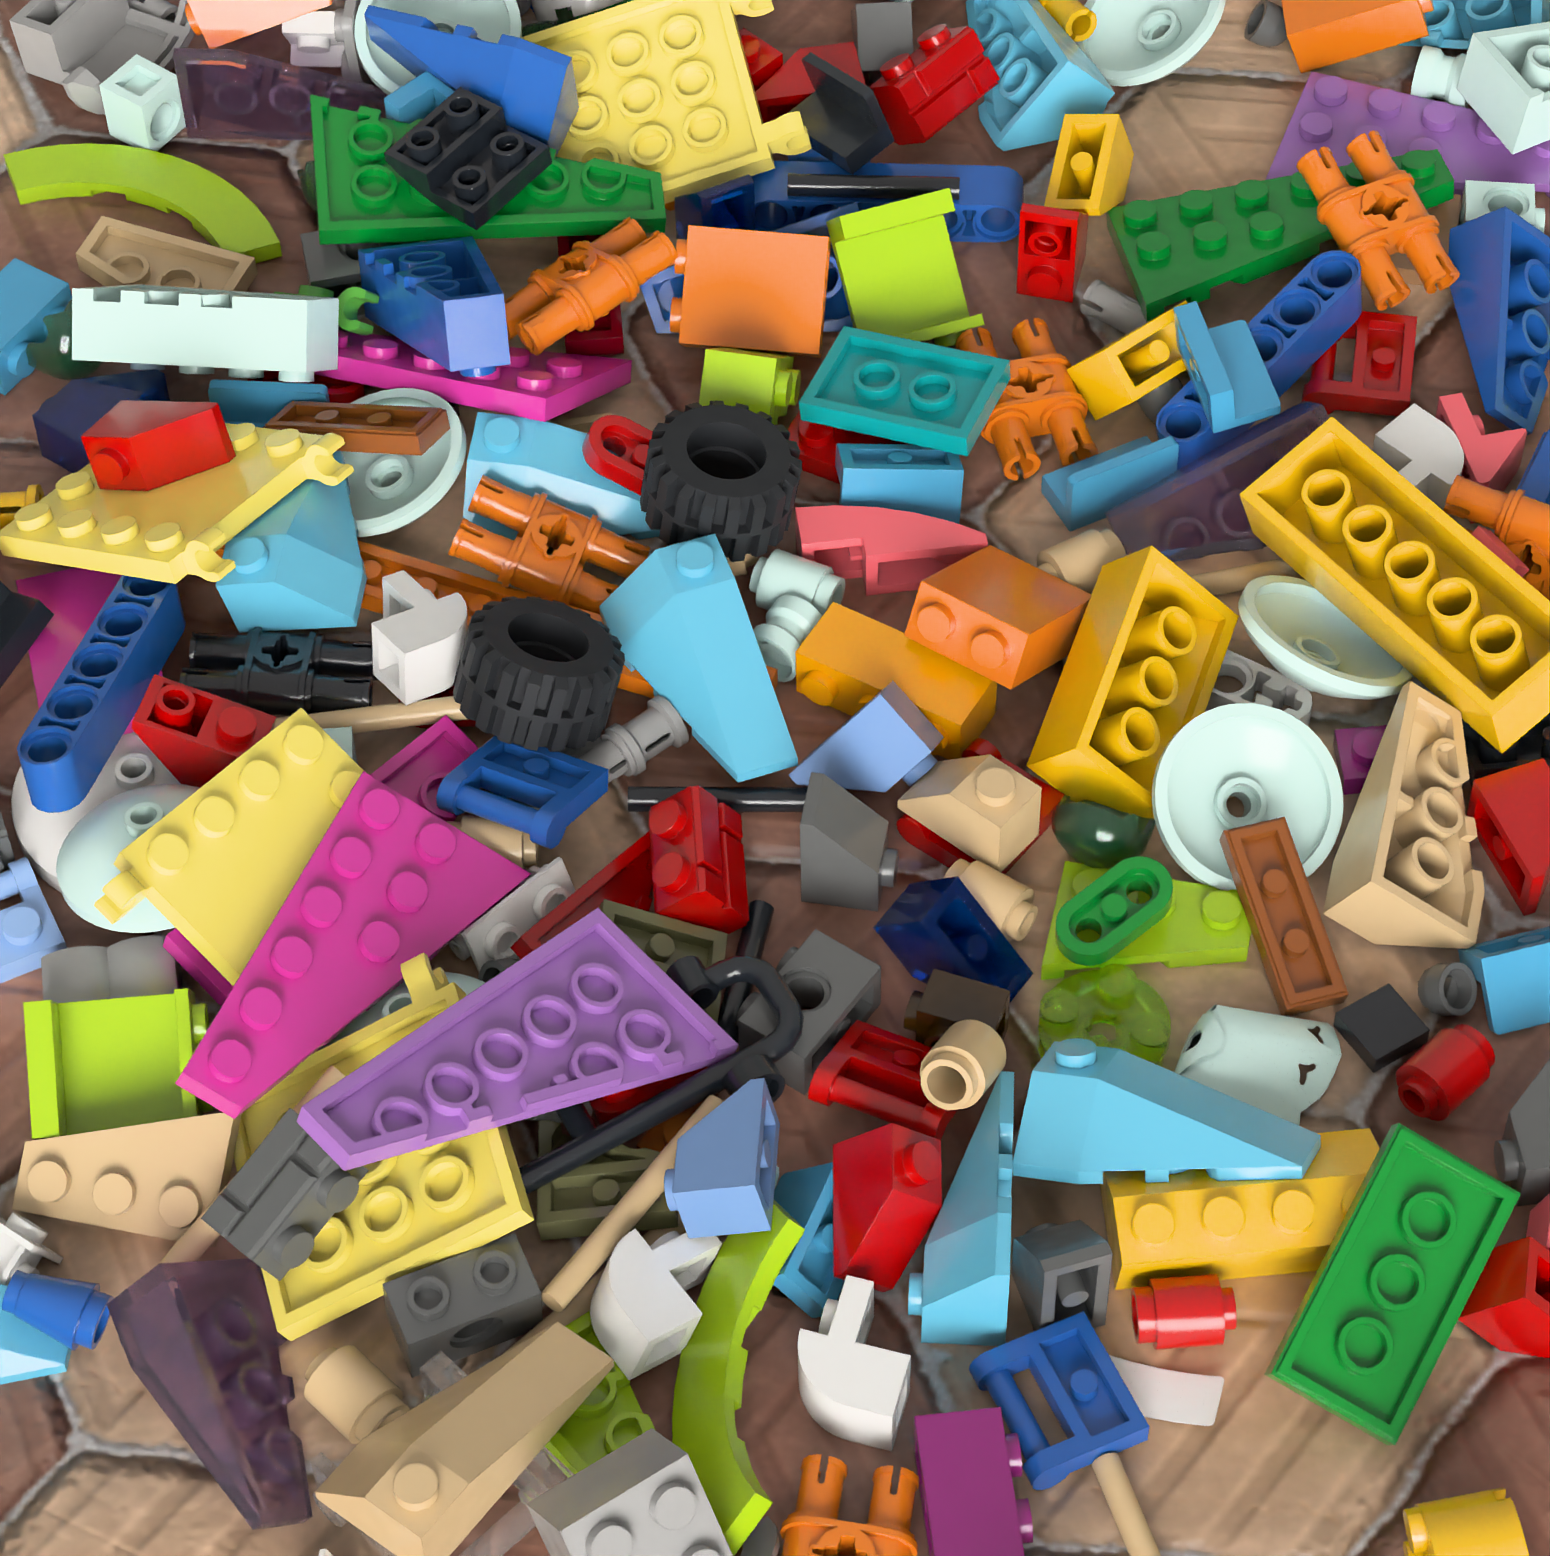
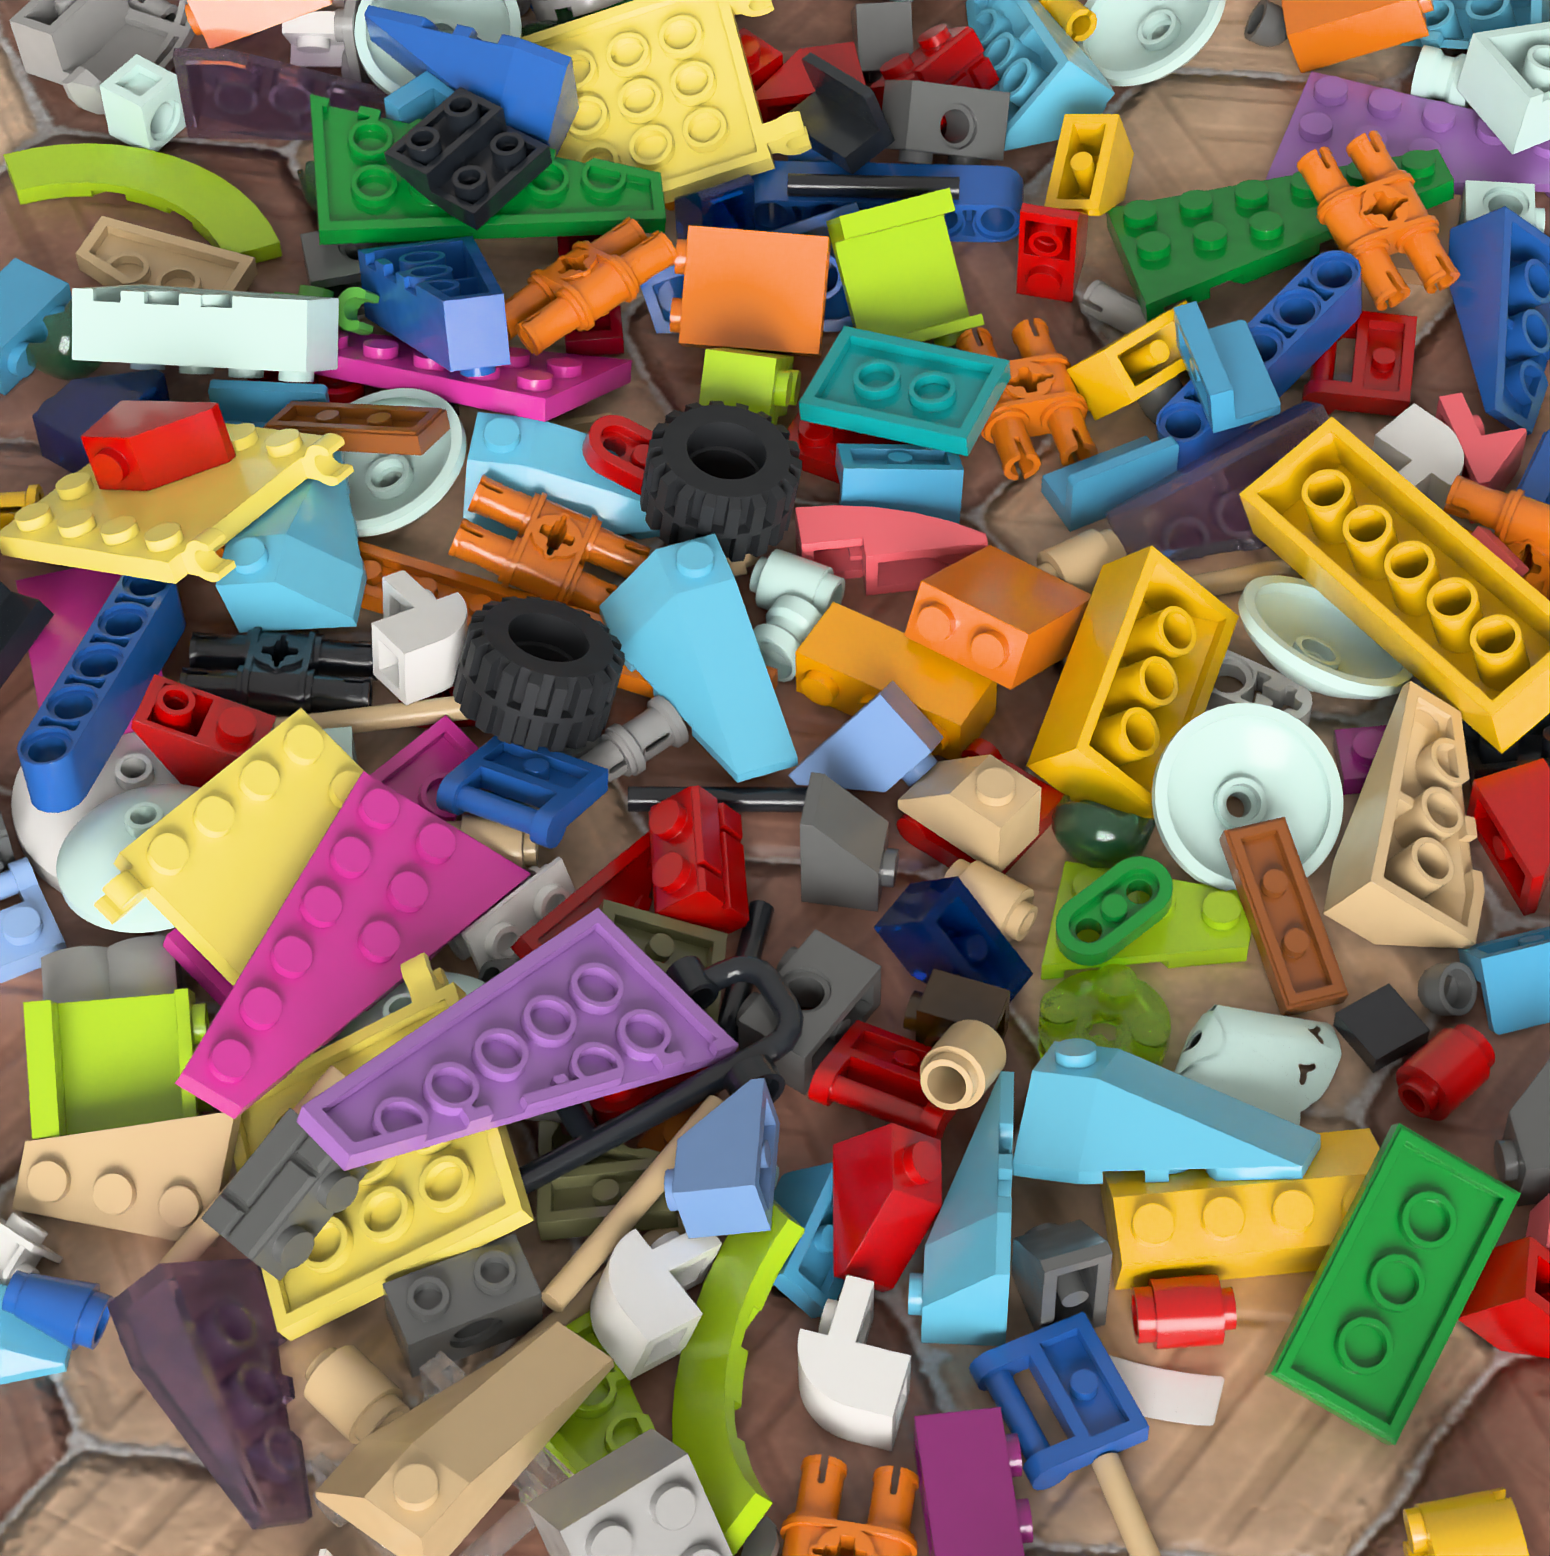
none -> dark grey brick [882,80,1010,165]

